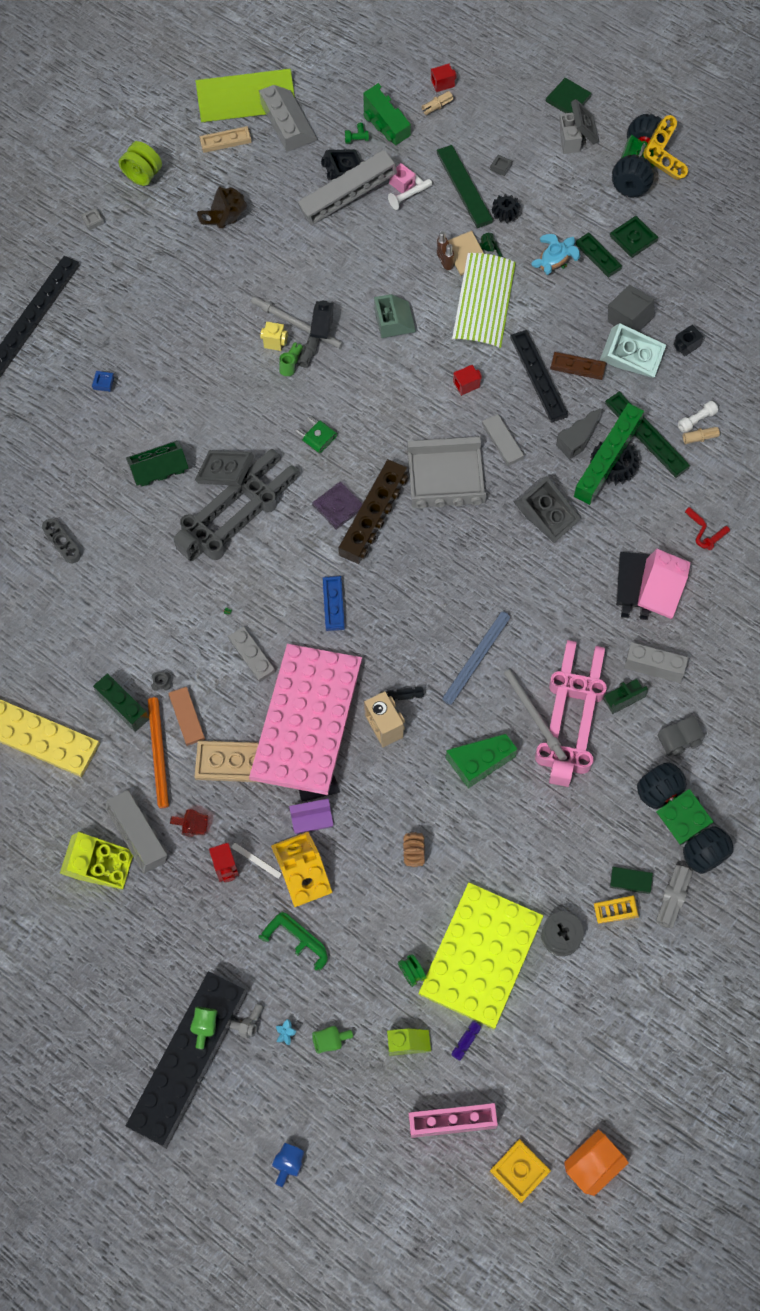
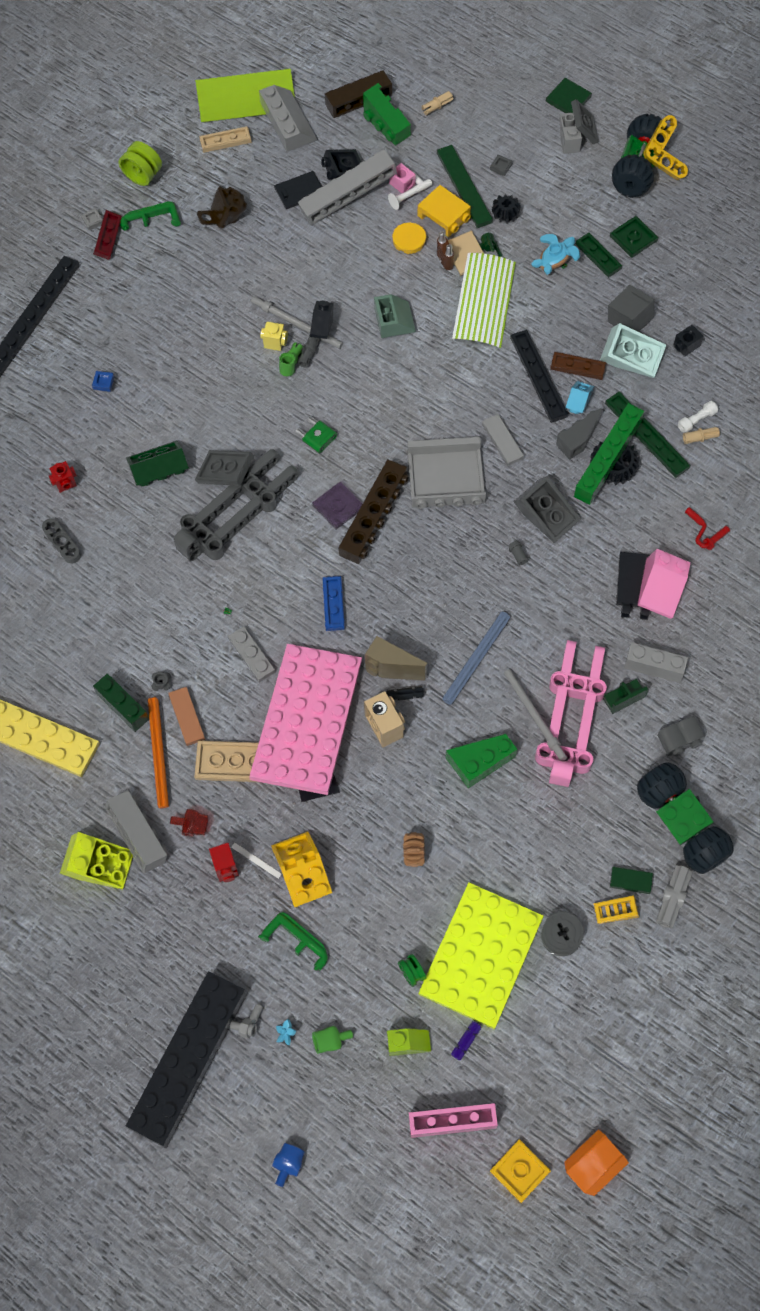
bright green piece [190,1007,217,1049] -> none
medium lavender panel [289,799,333,834] -> none
green piece [345,122,369,144] -> none
red brick [431,64,457,92] -> none
red brick [453,364,482,396] -> none
none -> red brick [49,461,77,493]
none -> dark red tile [93,210,122,260]
none -> green piece [120,201,181,231]
none -> black container [274,171,322,210]
none -> dark brown brick [325,70,392,118]
none -> dark tan slope [365,636,427,681]
none -> yellow tile [392,222,426,254]
none -> yellow panel [417,185,471,237]
none -> dark grey pin [509,541,529,566]
none -> medium azure slope [566,381,594,414]

